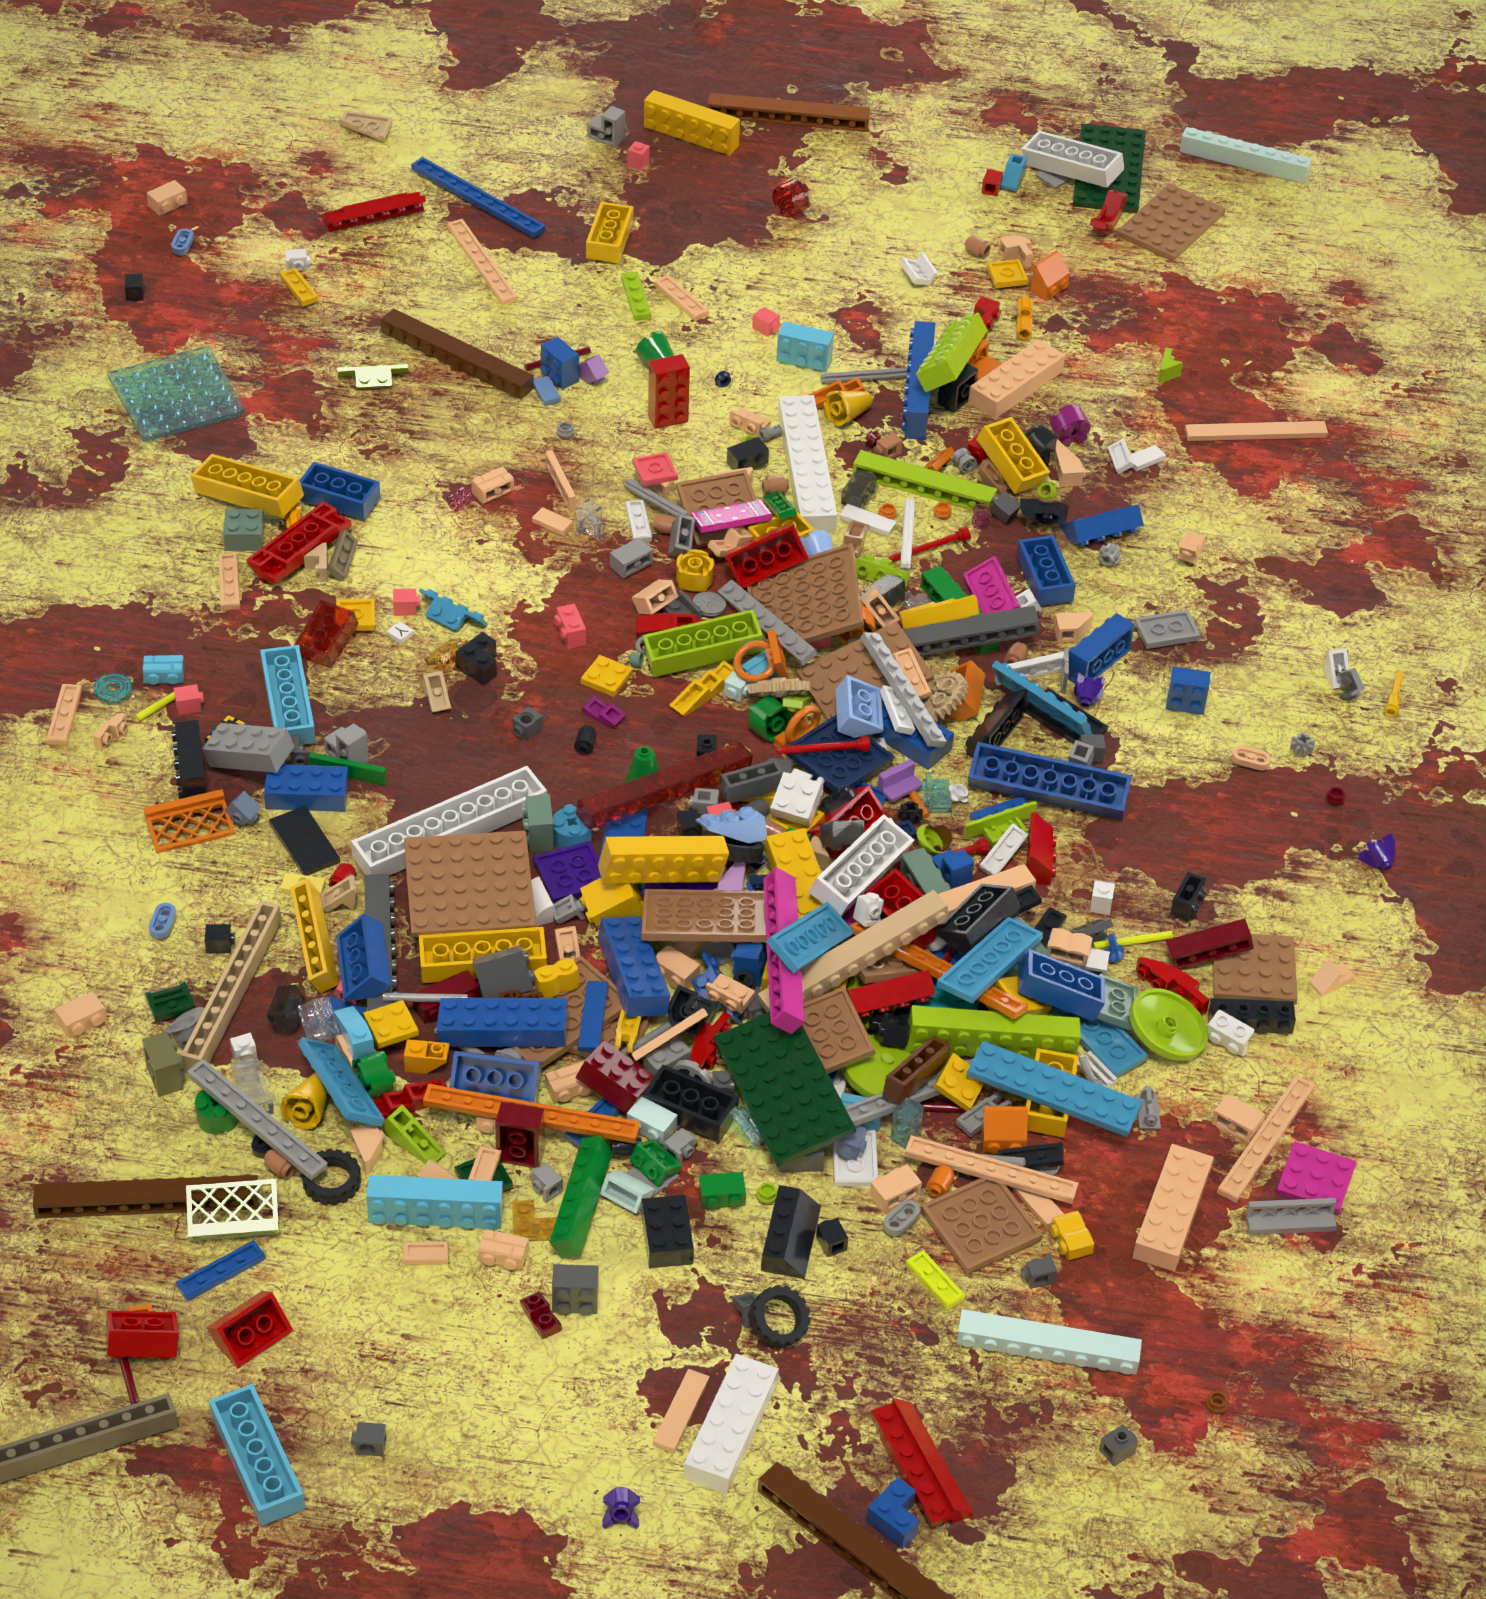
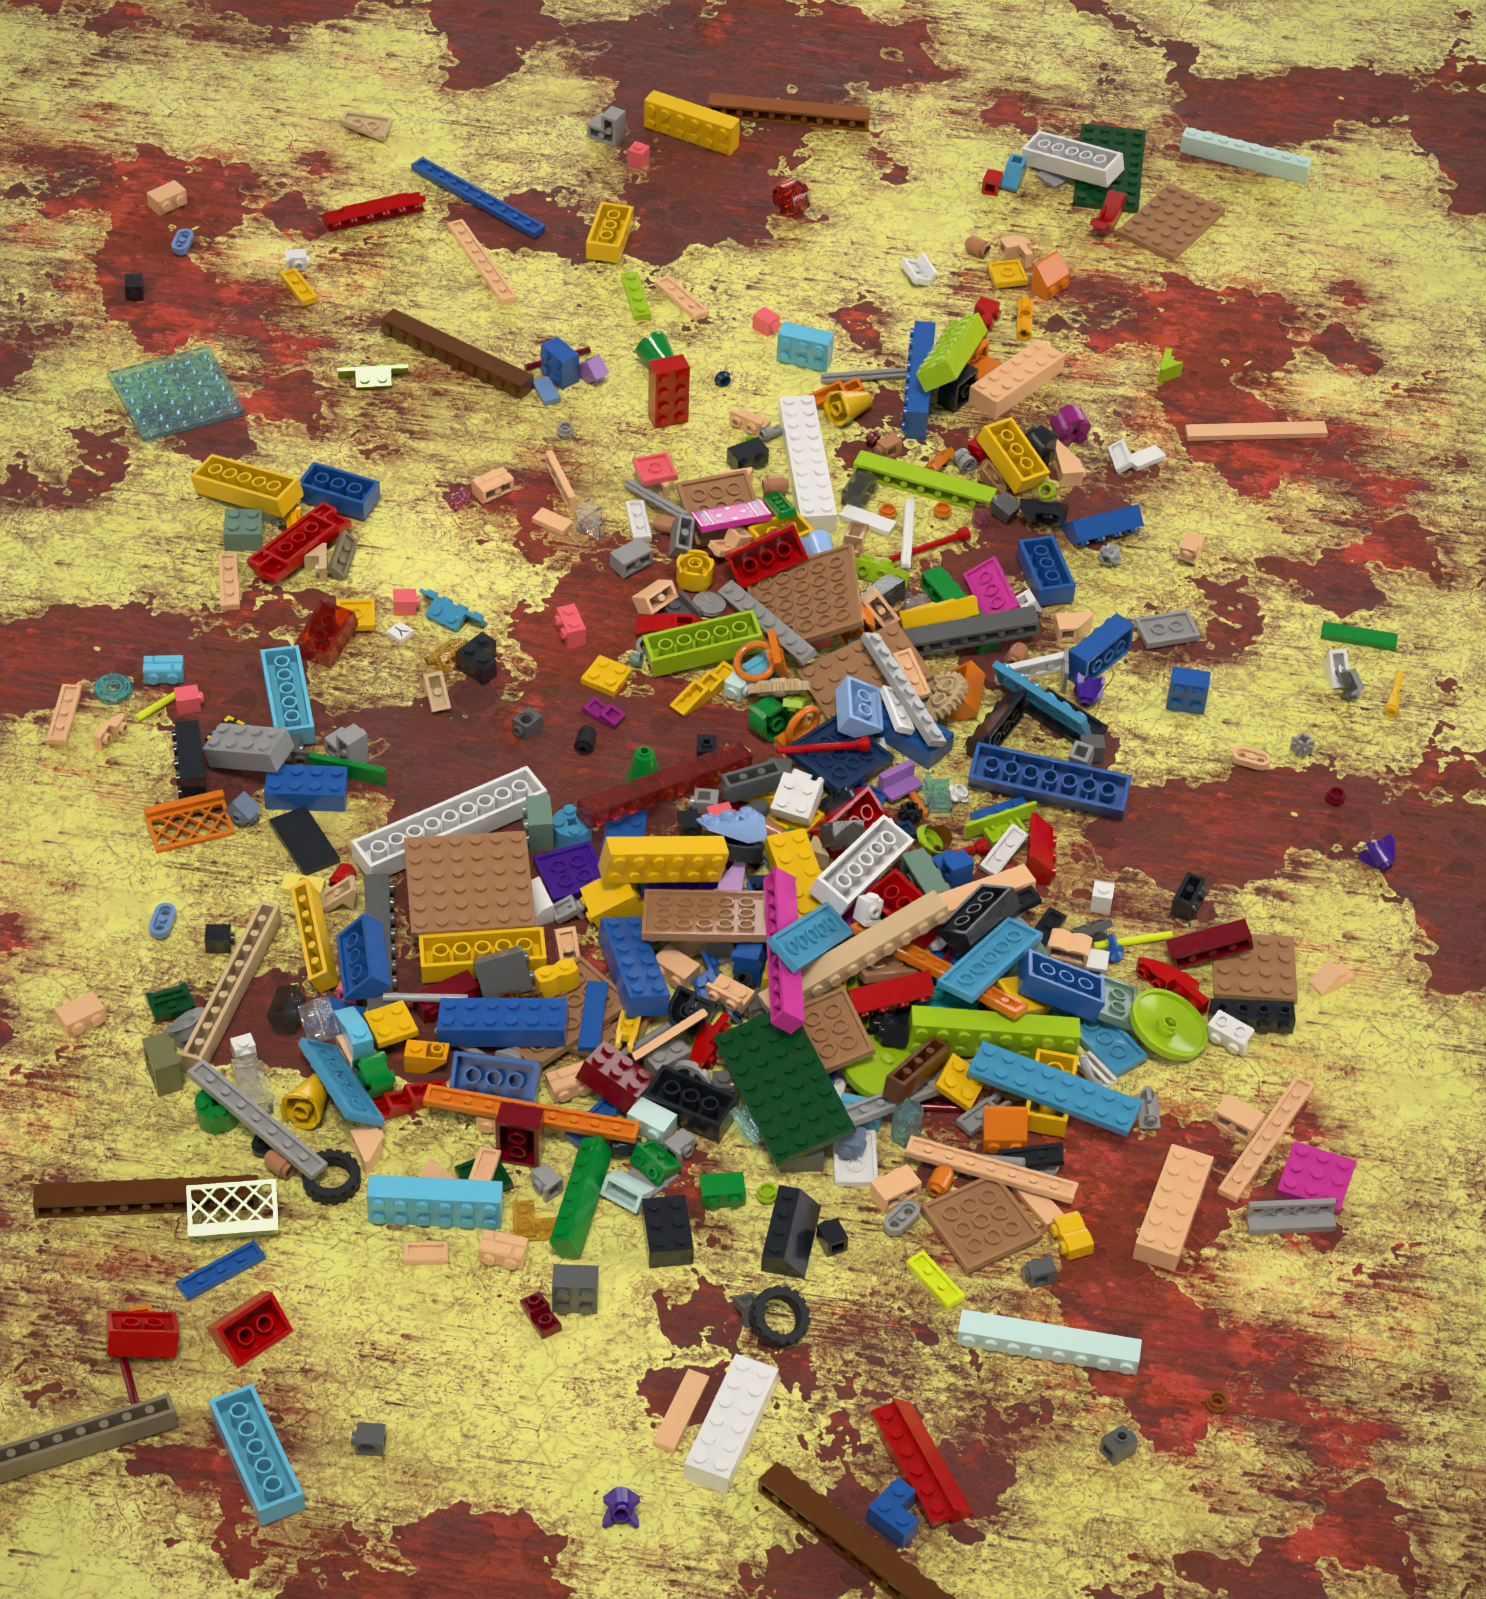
lime slope [381,1105,446,1164] -> none
none -> green tile [1320,621,1398,651]

